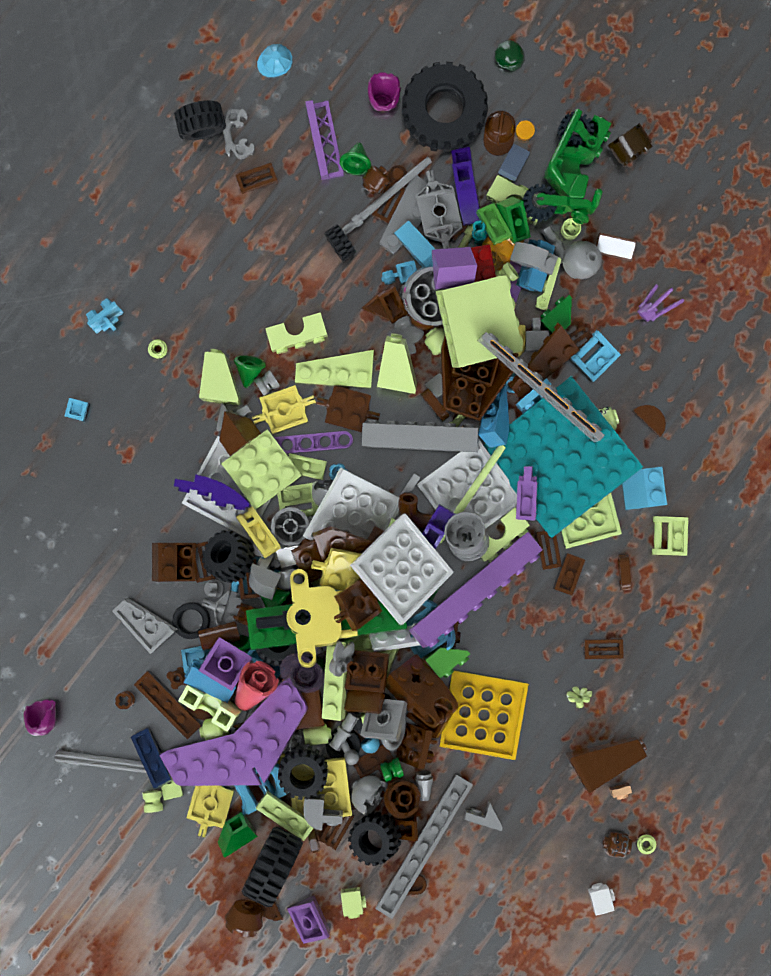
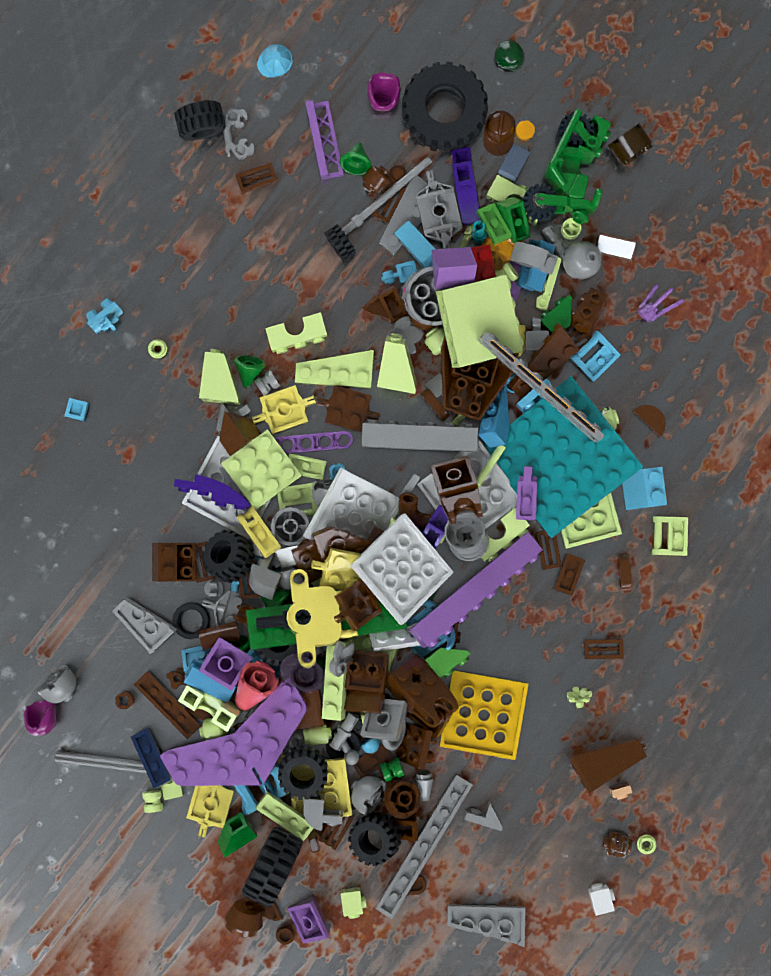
none -> light grey cylinder [37,665,77,703]
none -> reddish brown plate [276,925,295,945]
none -> reddish brown brick [431,456,483,525]
none -> light grey wing [447,904,525,947]
none -> reddish brown brick [571,287,608,334]

